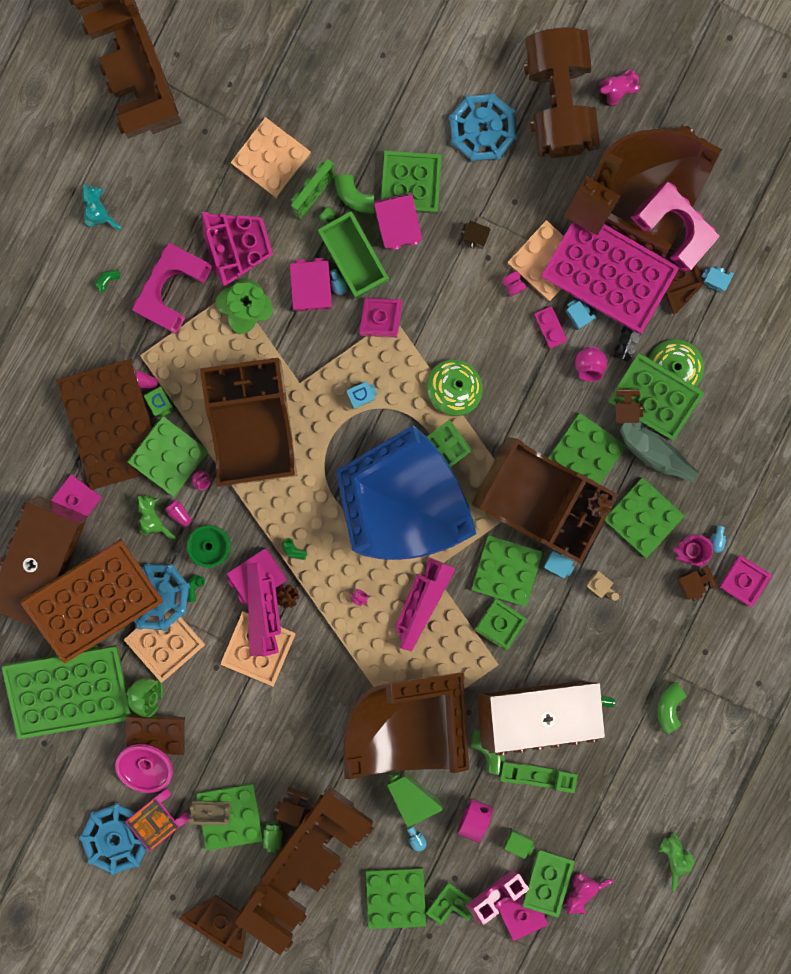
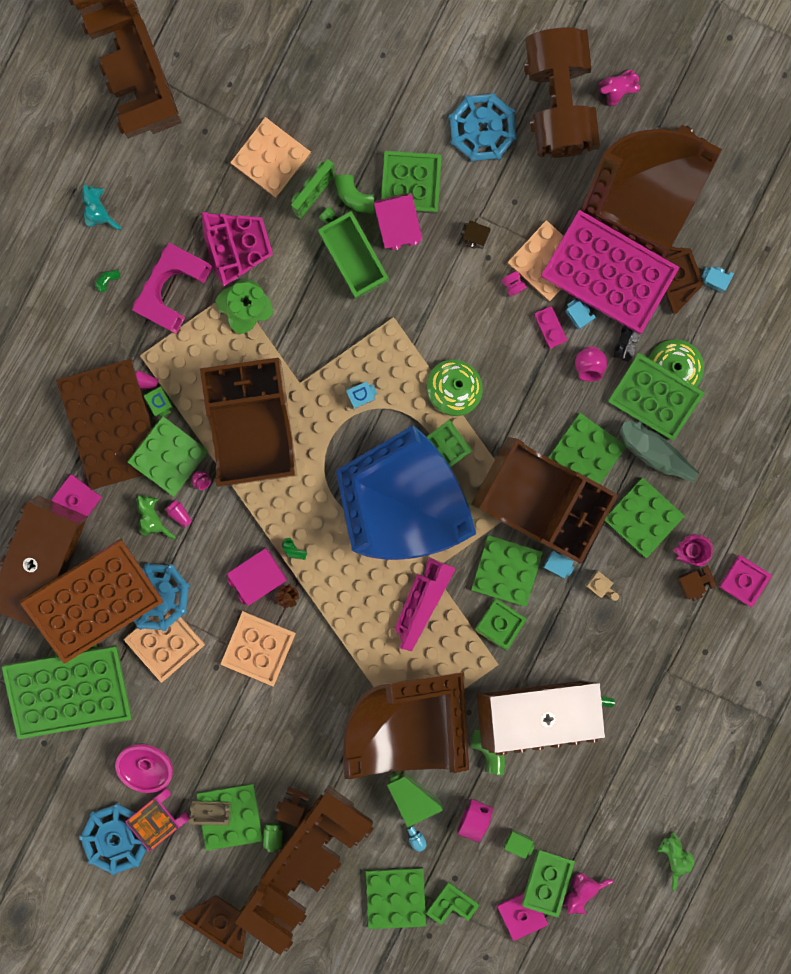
reddish brown plate [126,714,185,755] -> none
bright green cylinder [127,678,163,718] -> none
green wheel [187,525,232,568] -> none
green arm [187,575,205,602] -> none
dark pink wedge [247,563,281,657] -> none
dark pink brick [290,258,332,312] -> none
medium azure cylinder [330,269,348,295] -> none
dark pink plate [350,589,369,606] -> none
dark pink plate [359,298,403,338] -> none
dark pink arch [466,870,529,925] -> none
bright green slope [500,762,578,793] -> none
reddish brown brick [564,176,621,235] -> none
reddish brown gear [587,493,613,517] -> none
reddish brown brick [616,389,643,423] -> none
arch [631,182,720,272] -> none
bright green cylinder [657,682,687,735] -> none
medium azure cylinder [710,526,726,553] -> none

